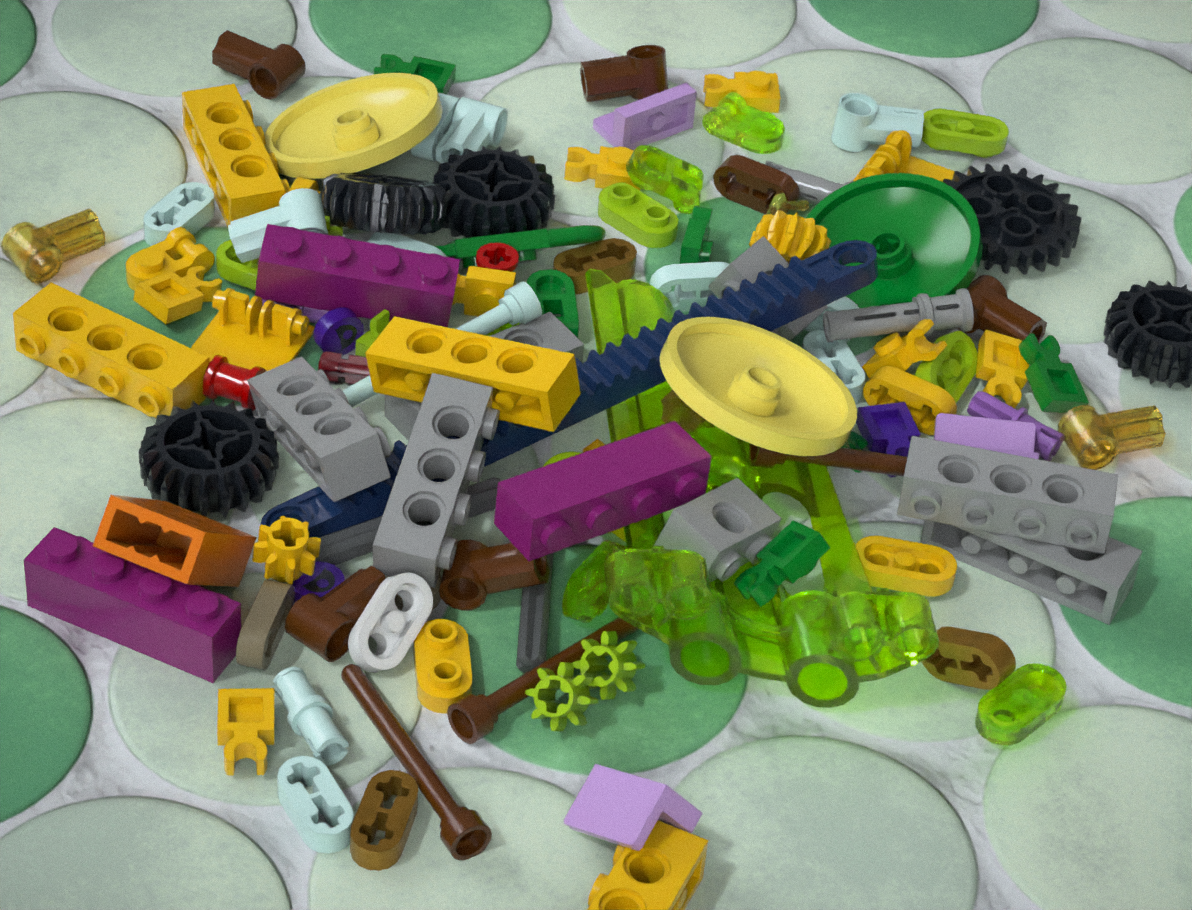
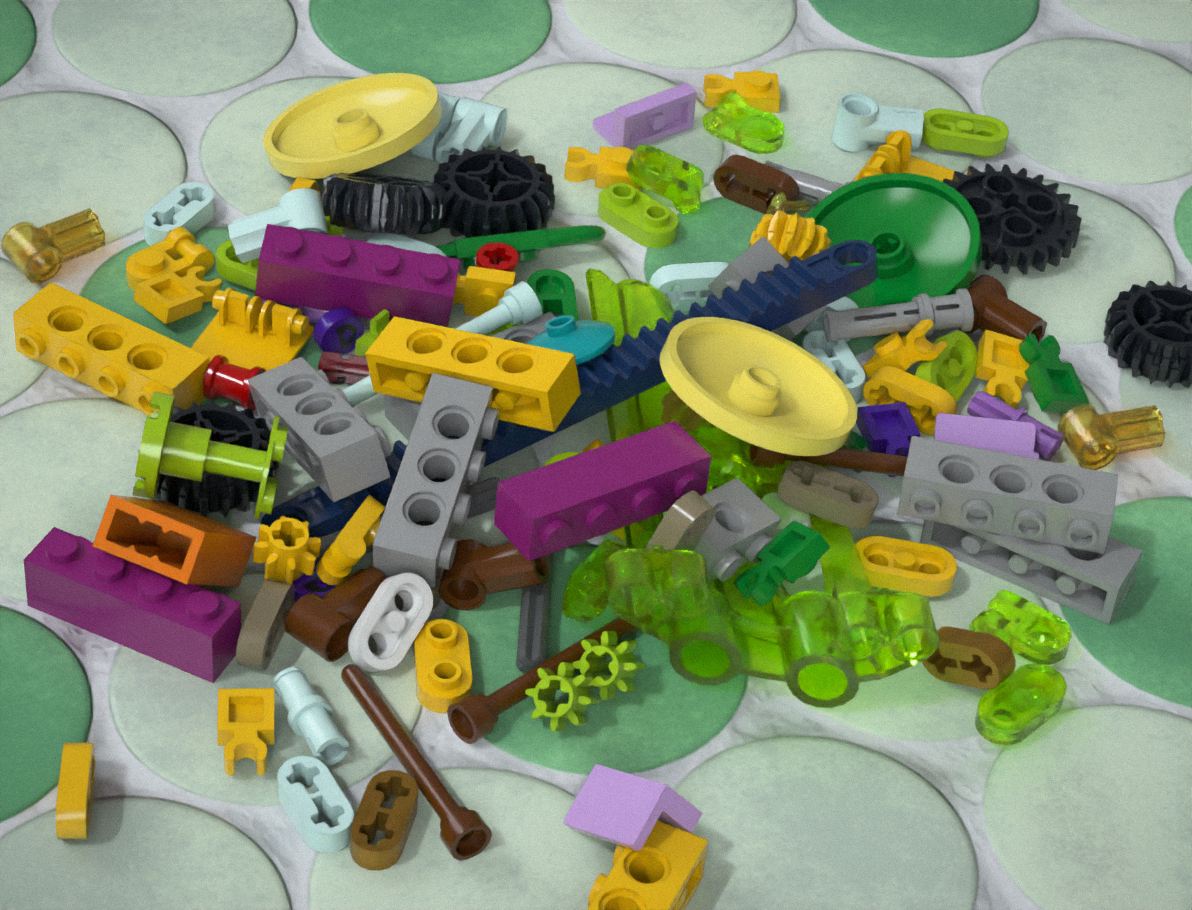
yellow brick [182,84,290,227] -> none
reddish brown piece [212,30,306,100] -> none
green plate [374,54,456,94] -> none
pearl gold beam [553,238,637,295] -> none
reddish brown piece [580,45,668,102] -> none
green plate [679,205,714,264] -> none
none -> yellow beam [56,742,95,839]
none -> lime piece [133,391,289,520]
none -> yellow plate [316,495,386,586]
none -> teal dish [526,315,616,365]
none -> dark tan beam [639,490,716,583]
none -> dark tan beam [777,461,879,529]
none -> clear neon green plate [969,590,1072,665]

